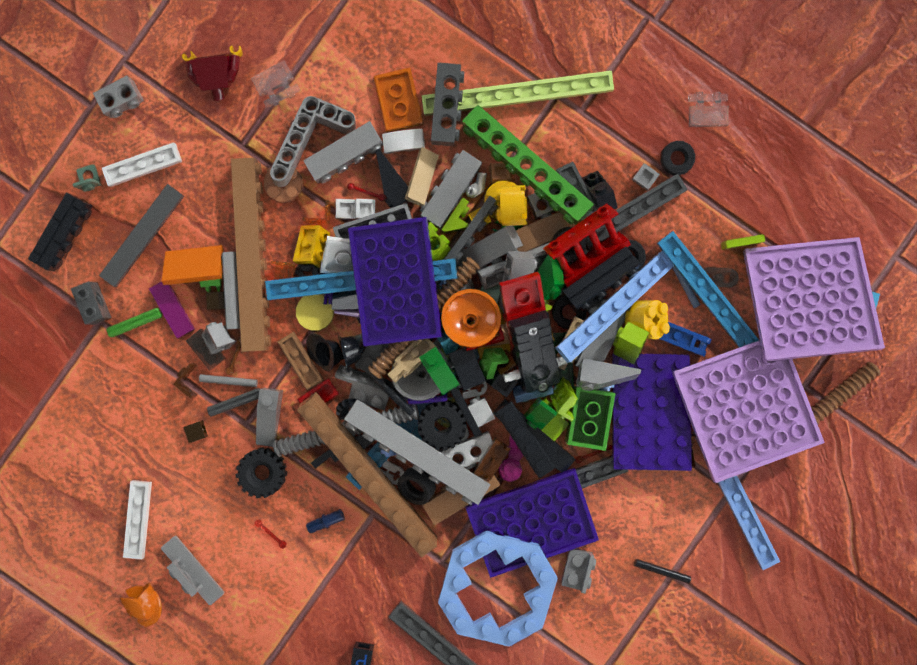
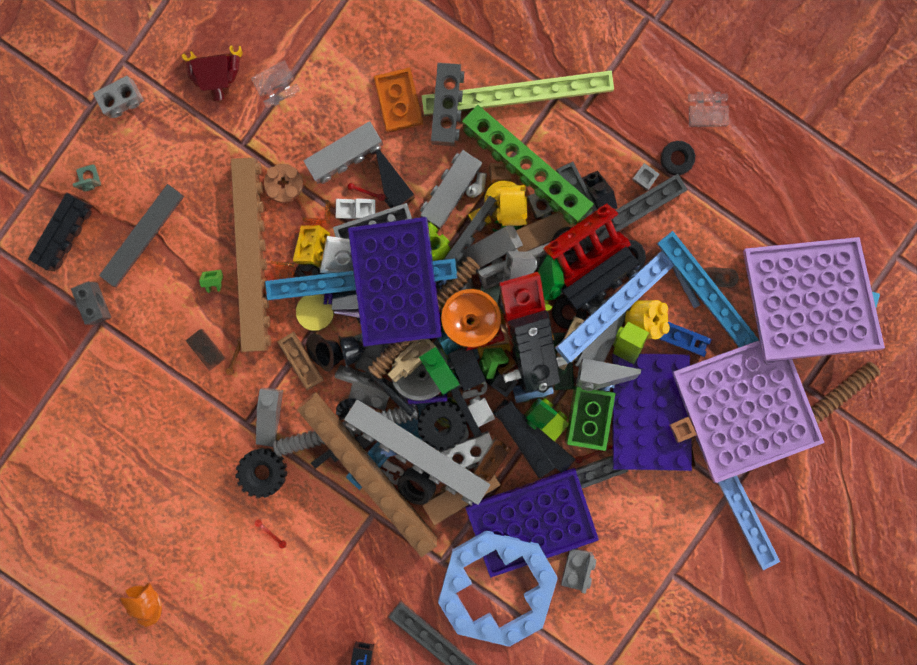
white plate [102,142,182,187] -> none
bright green axle [106,308,162,337] -> none
white plate [123,480,152,560] -> none
magenta tile [149,281,195,339] -> none
light grey bracket [161,536,224,605] -> none
orange tile [162,245,224,285] -> none
reddish brown bracket [173,363,197,398] -> none
dark brown piece [184,420,208,443] -> none
light grey bar [199,374,258,387] -> none
light grey window [201,322,236,355] -> none
dark brown piece [206,292,225,310] -> none
dark grey axle [207,388,260,417] -> none
light grey brick [222,252,240,329] -> none
light grey beam [270,96,356,187] -> none
red tile [297,378,339,404] -> none
dark blue axle [306,509,345,533] -> none
white slope [382,129,425,154] -> none
tan tile [405,147,439,207] -> none
lime slope [442,198,470,234] -> none
dark pink piece [498,436,524,482] -> none
lime bracket [549,377,578,421] -> none
black bar [634,559,691,584] -> none
lime tile [721,234,765,250] -> none
none -> nougat plate [669,417,697,443]

